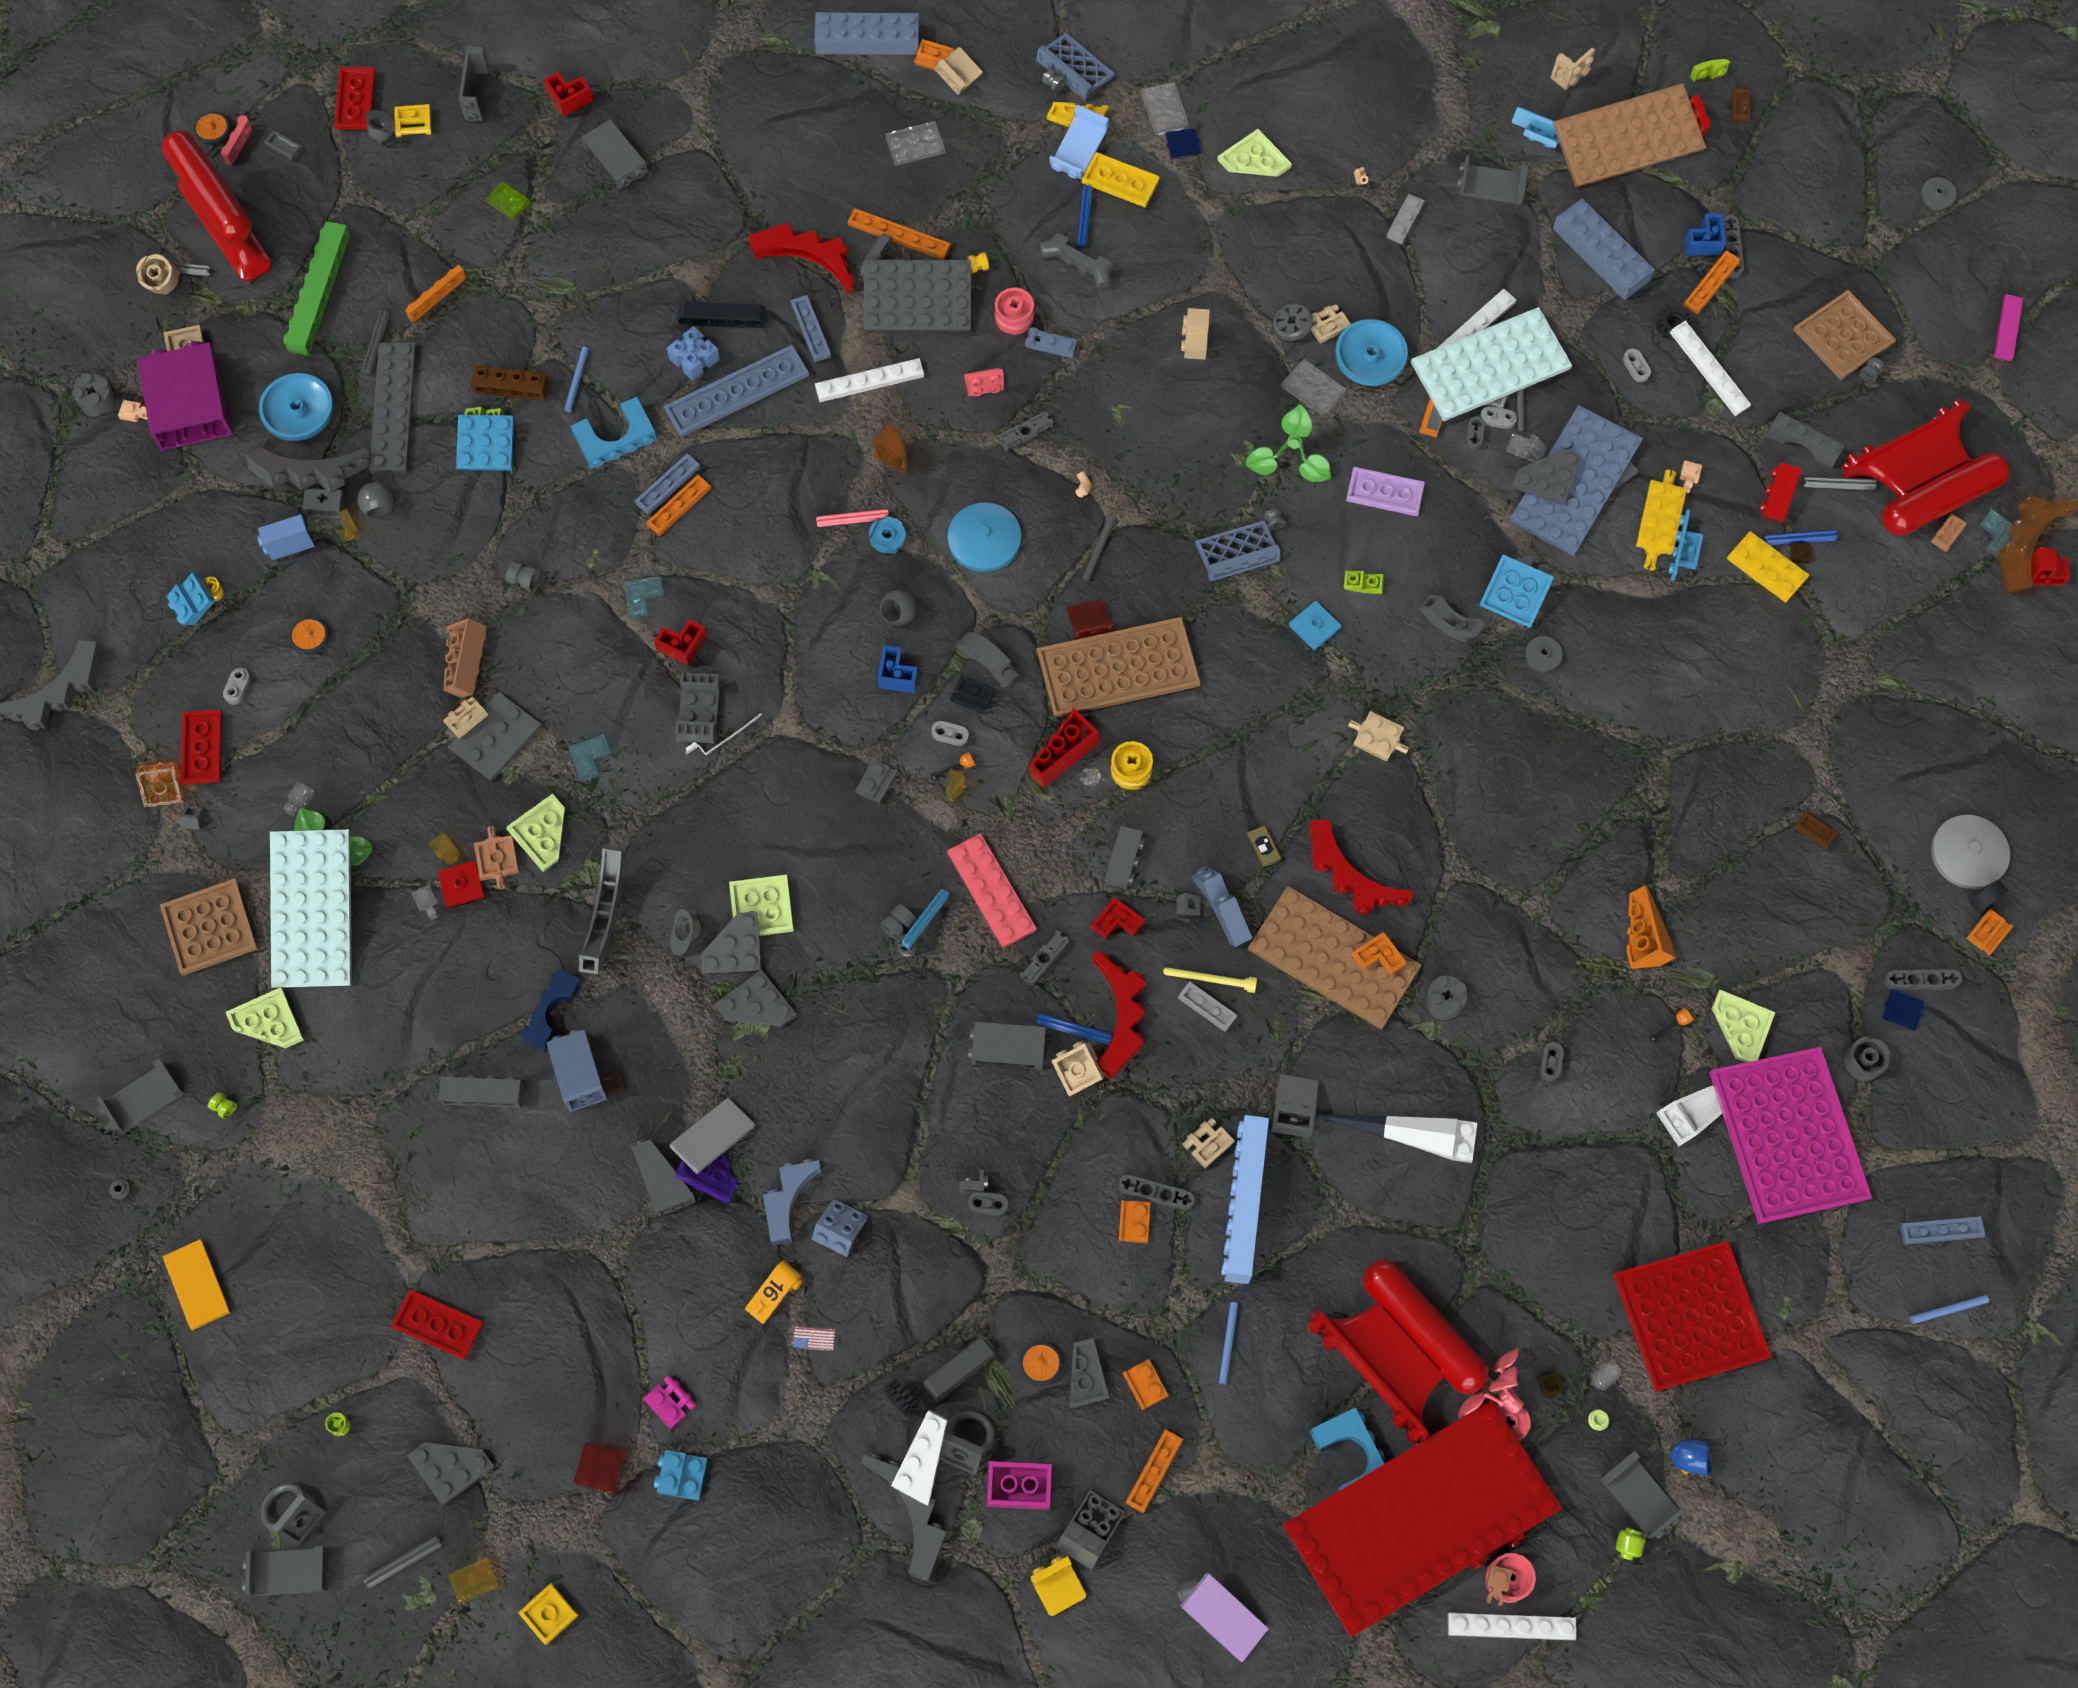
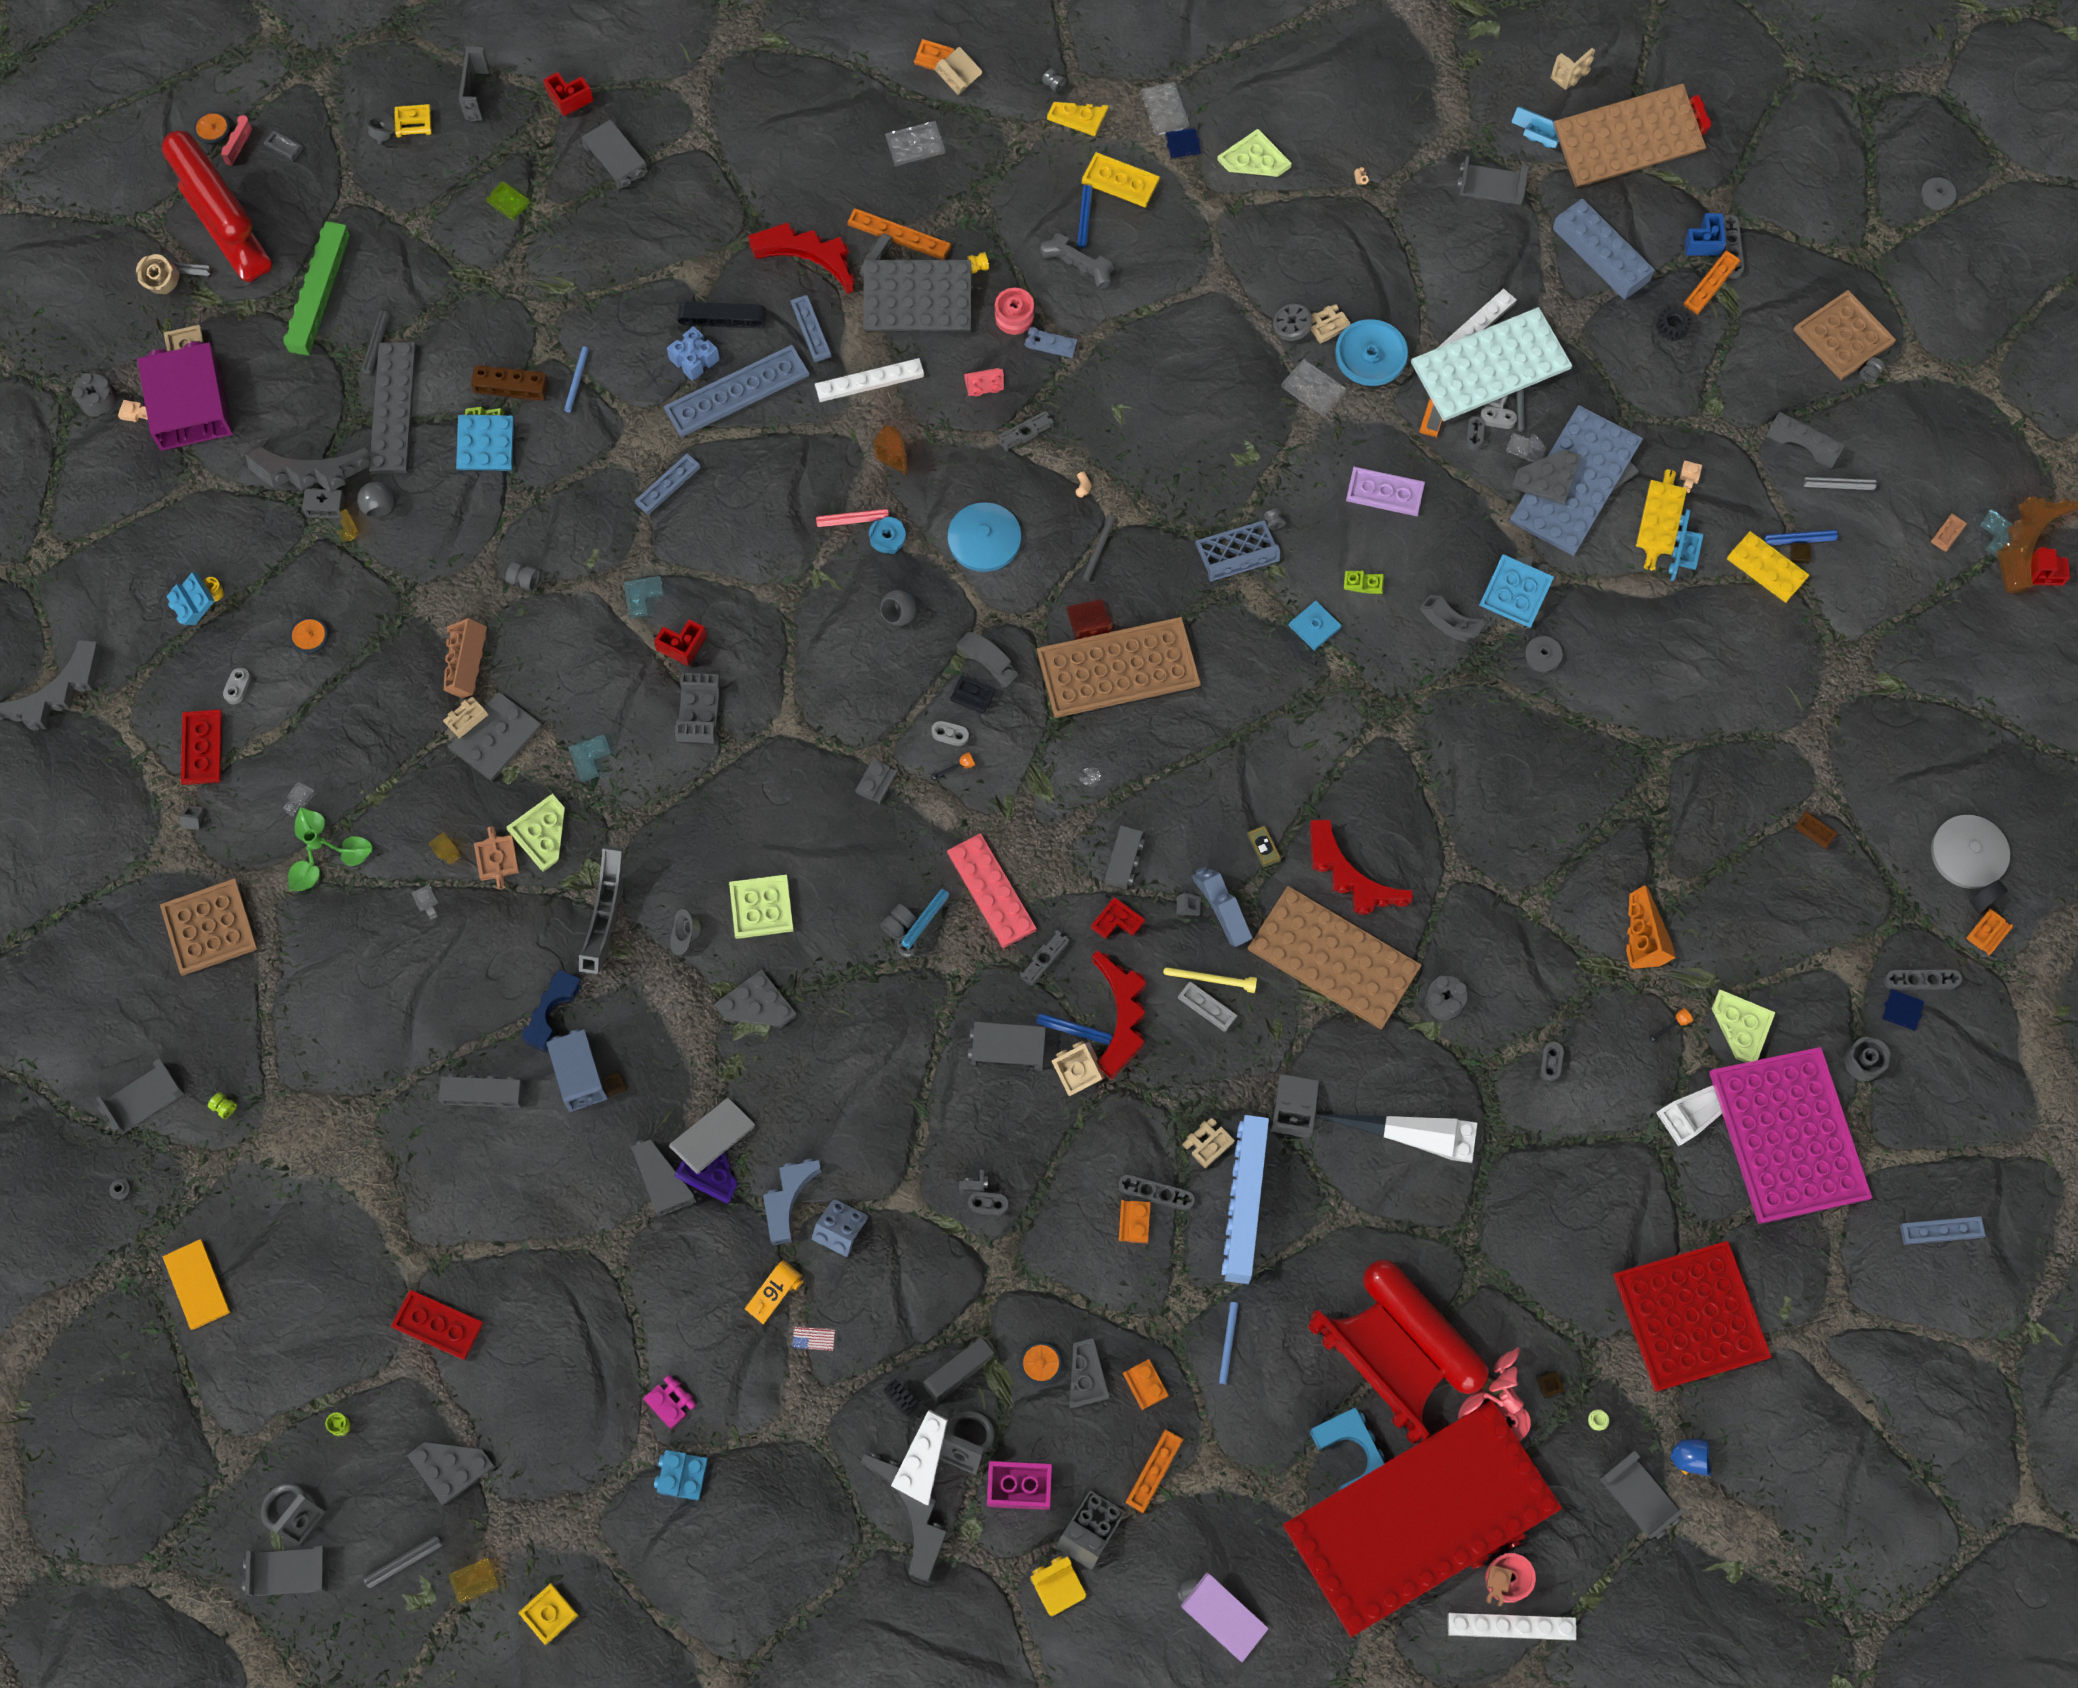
clear orange slope [135,759,183,808] -> none
yellowish green plate [226,987,304,1049] -> none
medium blue brick [257,515,315,560] -> none
dark azure dish [259,373,334,441] -> none
light aqua plate [270,829,352,988] -> none
red plate [334,67,376,130] -> none
orange plate [405,265,466,323] -> none
red plate [437,861,485,908] -> none
dark azure arch [570,397,657,469] -> none
clear red brick [573,1442,628,1496] -> none
orange tile [646,475,711,536] -> none
white piece [686,713,762,756] -> none
dark grey plate [701,912,761,974] -> none
sand blue brick [815,12,919,55] -> none
blue brick [877,645,918,693] -> none
clear yellow bracket [946,769,967,802] -> none
red wedge [1029,708,1100,788] -> none
sand blue fence [1036,33,1115,101] -> none
light blue panel [1049,105,1109,180] -> none
yellow wheel [1110,741,1153,790] -> none
tan brick [1181,308,1210,360] -> none
bright green plant [1246,404,1331,482] -> none
tan plate [1348,711,1409,761] -> none
orange plate [1351,932,1407,975] -> none
light grey plate [1386,194,1425,244] -> none
clear brick [1591,1360,1622,1391] -> none
lime head [1615,1527,1646,1561] -> none
light grey plate [1623,349,1651,382] -> none
white plate [1670,320,1751,416] -> none
lime slope [1690,59,1730,81] -> none
reddish brown plate [1731,88,1750,122] -> none
red wedge [1759,462,1802,524] -> none
red piece [1841,399,2010,536] -> none
medium blue bar [1910,1295,1989,1324] -> none
dark pink tile [1994,294,2023,361] -> none

